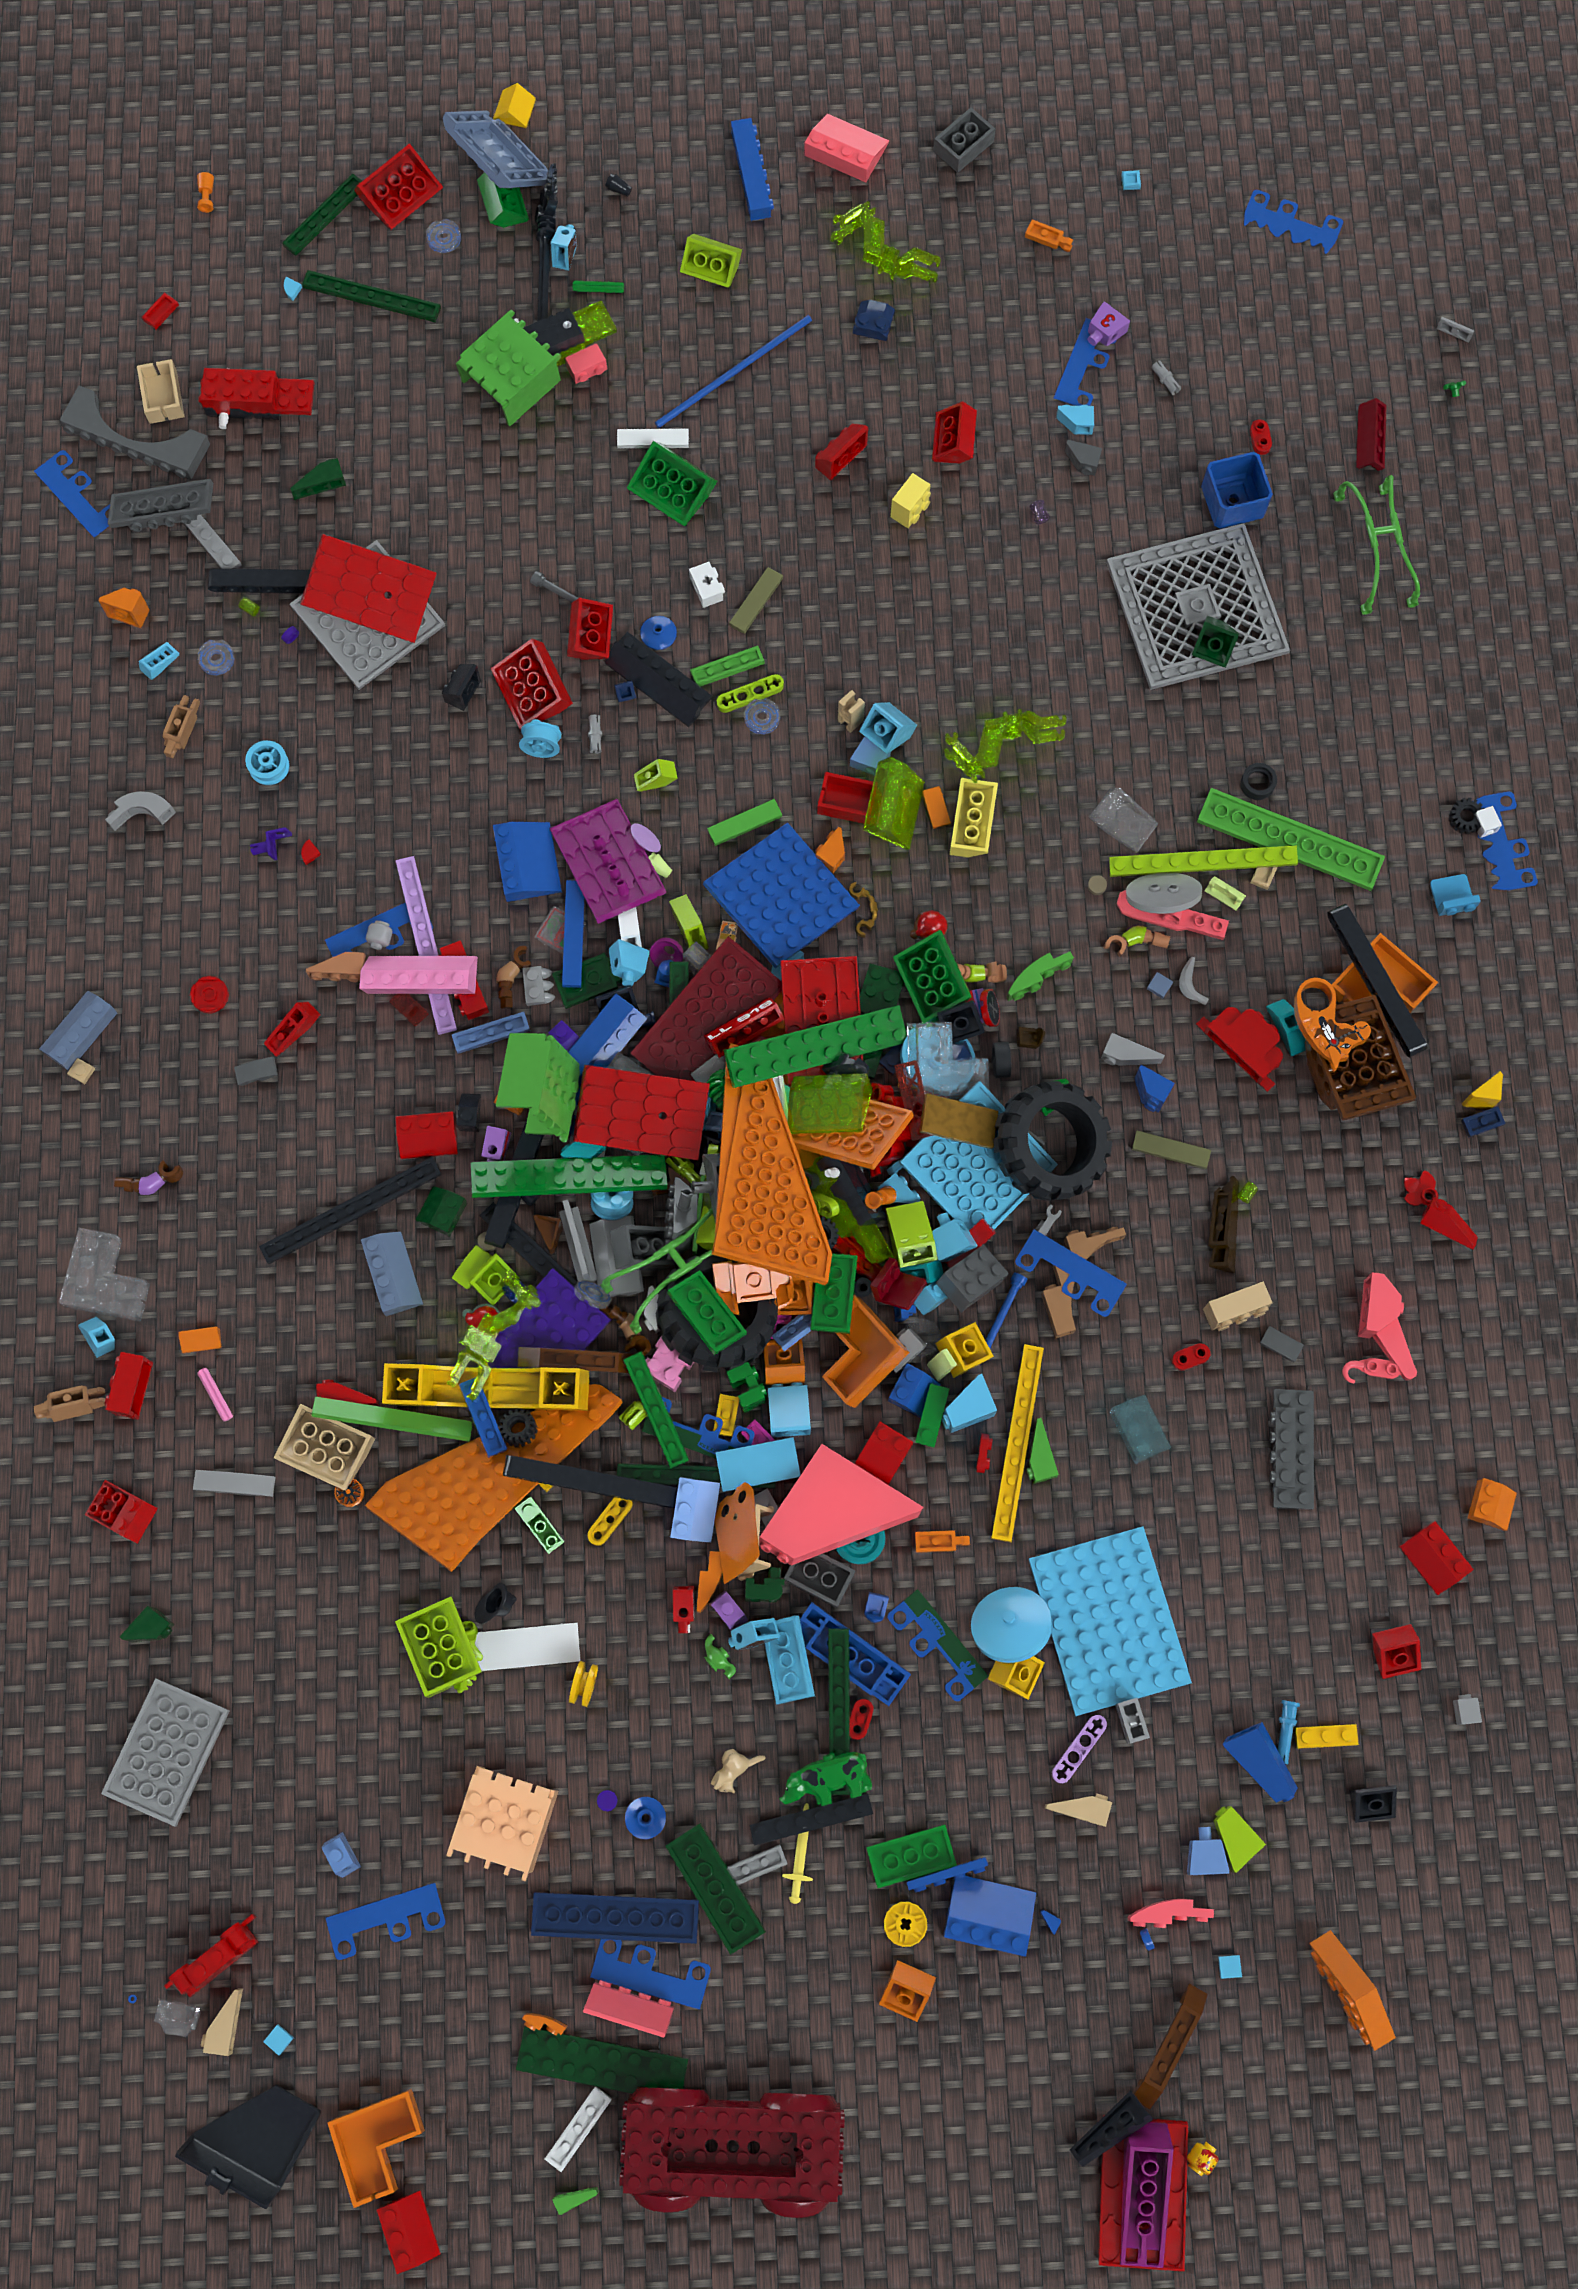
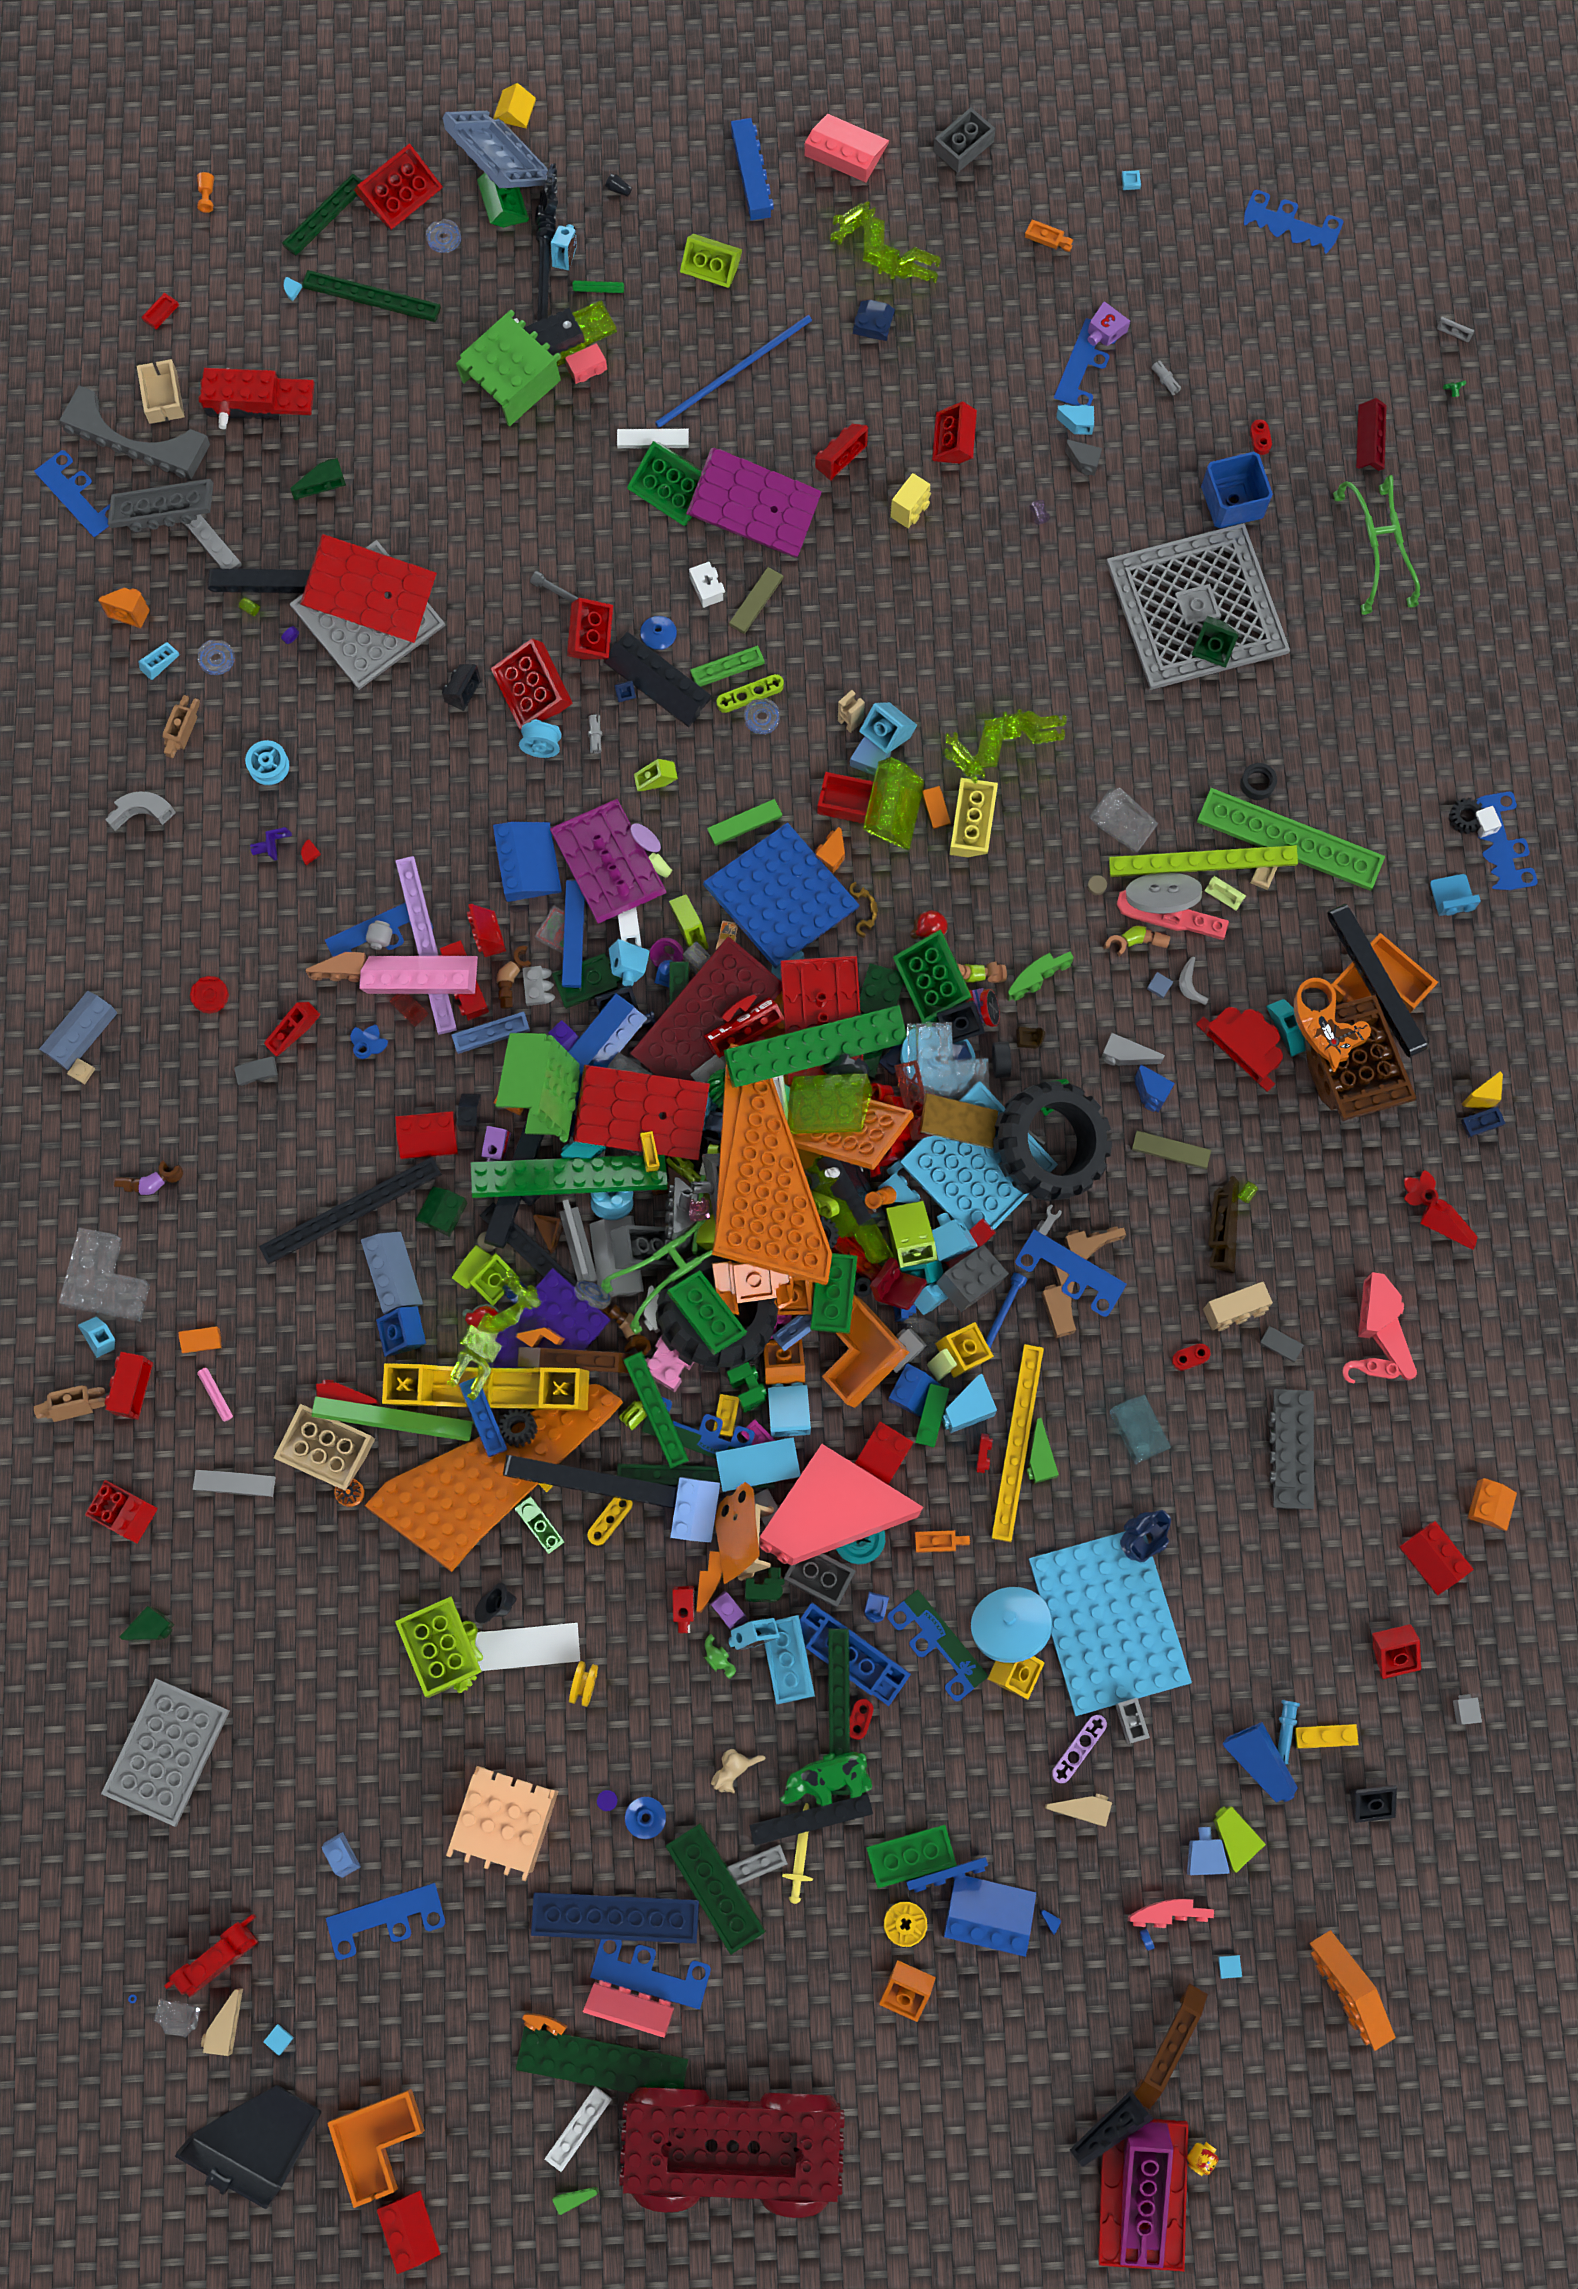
none -> blue plate [350,1025,388,1059]
none -> blue slope [376,1306,426,1357]
none -> red slope [467,904,506,957]
none -> orange slope [516,1327,565,1348]
none -> yellow piece [640,1131,660,1172]
none -> magenta piece [686,448,822,558]
none -> clear pink tile [689,1198,710,1222]
none -> red slope [720,994,757,1022]
none -> dark blue piece [1120,1510,1171,1562]

